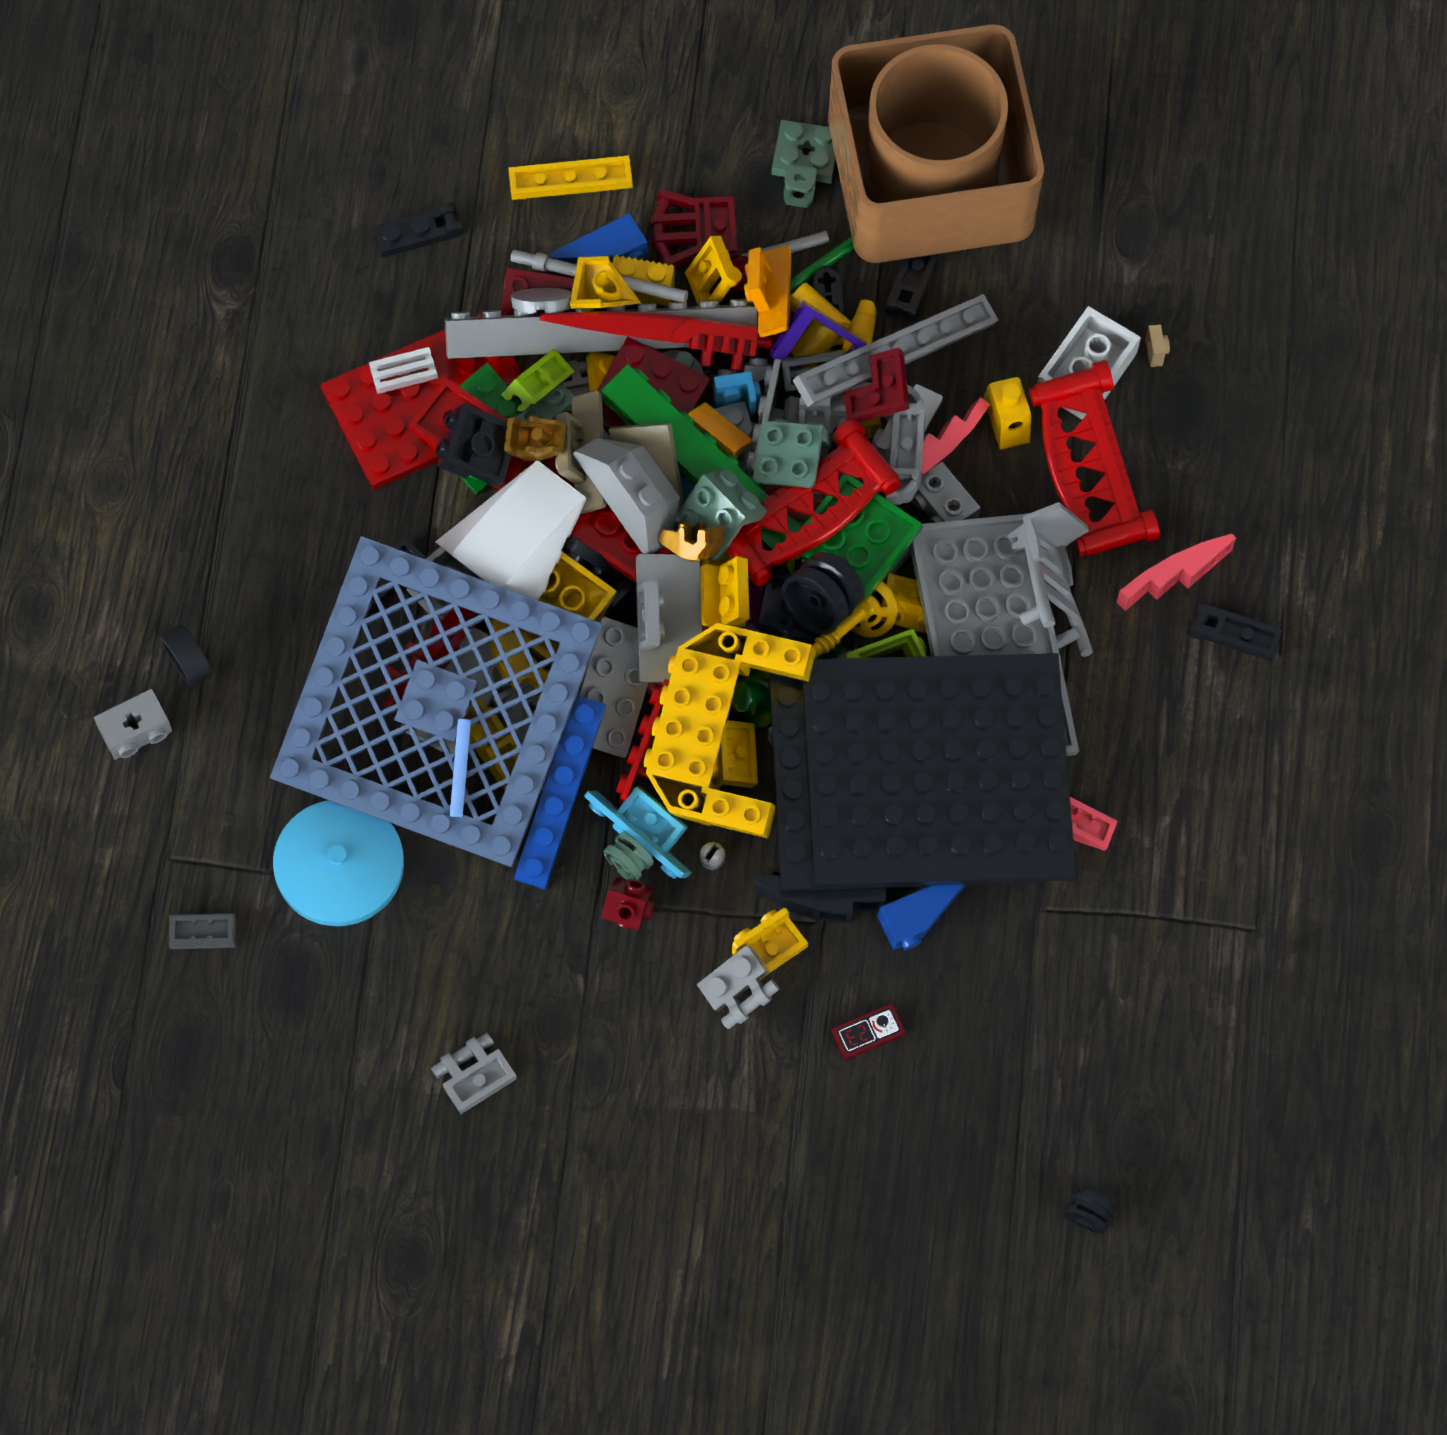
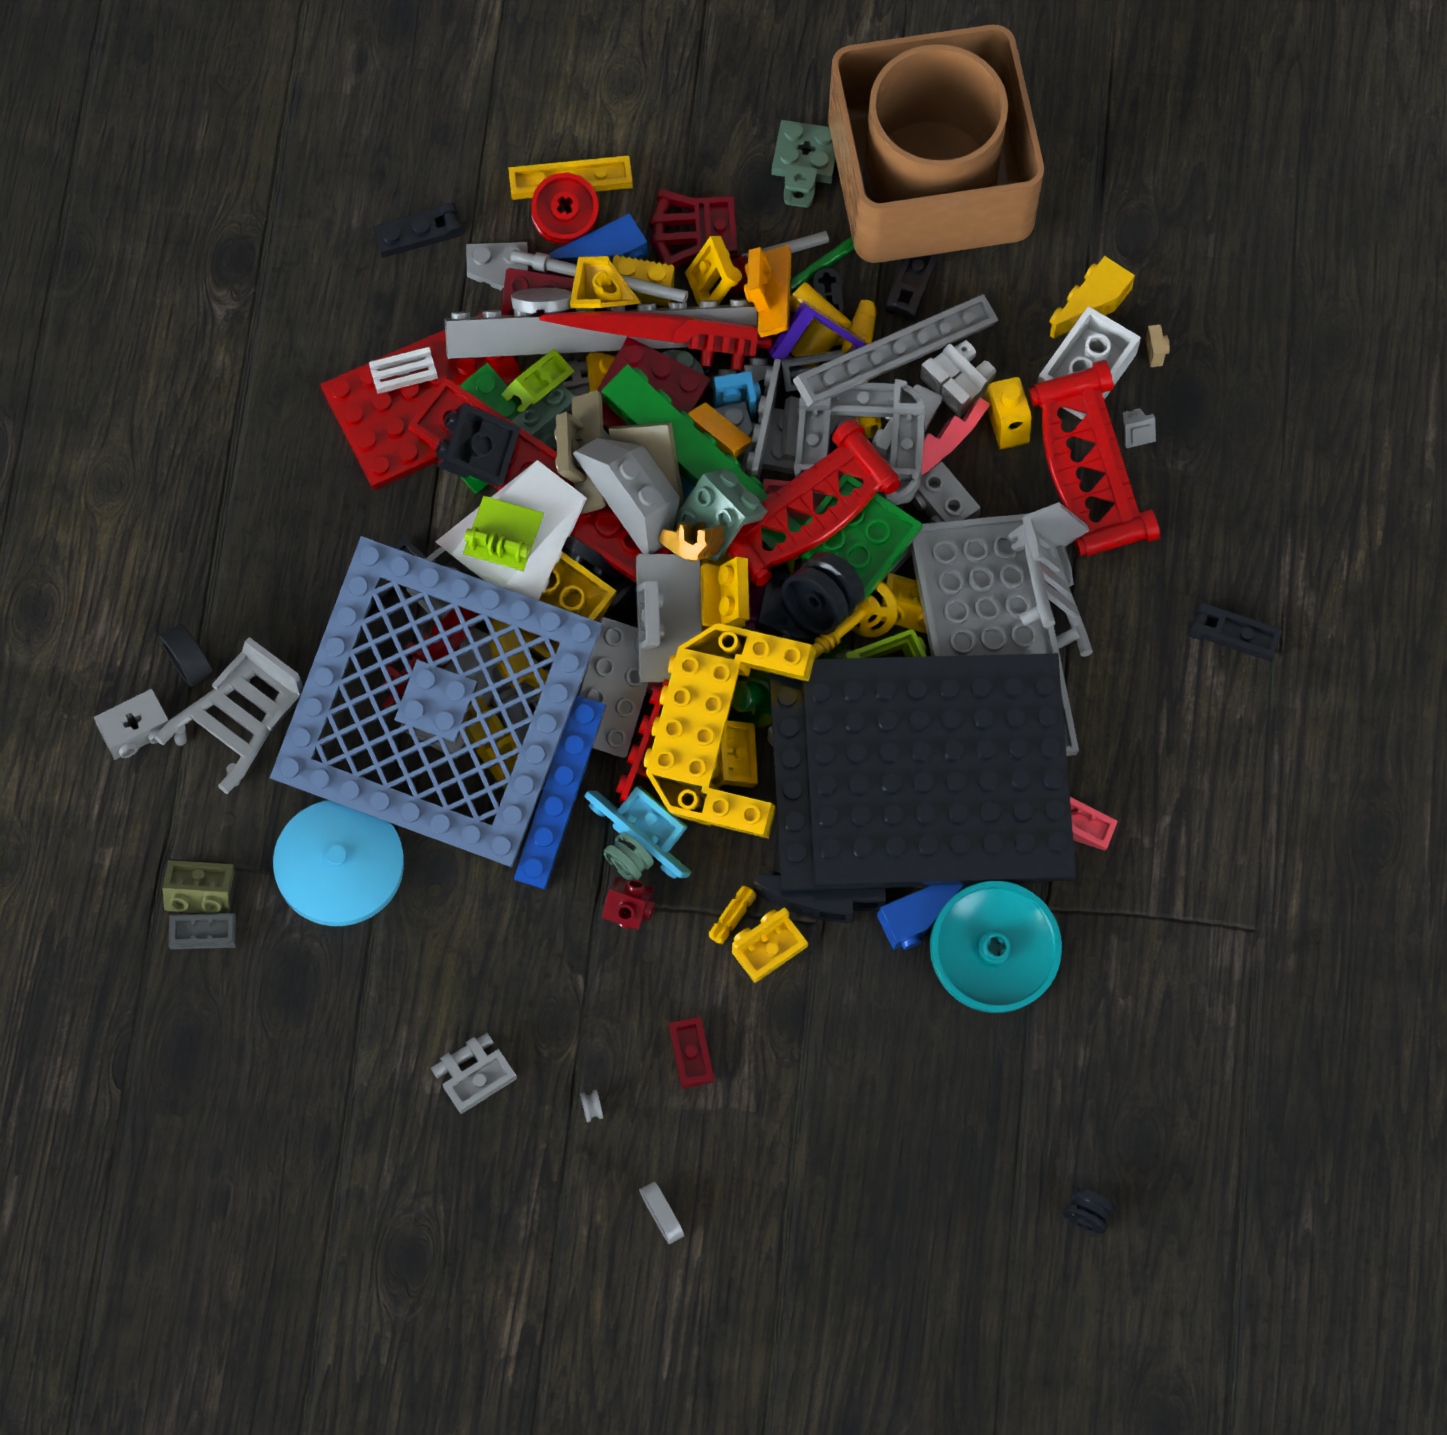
light blue bar [450,719,471,818] -> none
pearl gold hand [504,416,567,461] -> none
light grey plate [697,945,780,1029] -> none
light grey hinge [699,842,725,870] -> none
sand green bracket [753,419,833,488] -> none
tile [831,1004,906,1061] -> none
dark red plate [844,348,909,423] -> none
coral slope [1117,533,1236,611] -> none
none -> light grey hand [154,637,303,794]
none -> olive bracket [162,860,234,914]
none -> lime hinge [463,496,544,572]
none -> light grey wing [466,242,528,291]
none -> red wheel [531,172,599,246]
none -> light grey bush [580,1090,603,1122]
none -> light grey beam [639,1181,684,1245]
none -> dark red plate [668,1016,714,1089]
none -> yellow axle [709,886,756,945]
none -> white hips [920,340,996,417]
none -> teal dish [930,881,1062,1013]
none -> yellow slope [1049,256,1135,339]
none -> light grey brick [1123,409,1156,448]

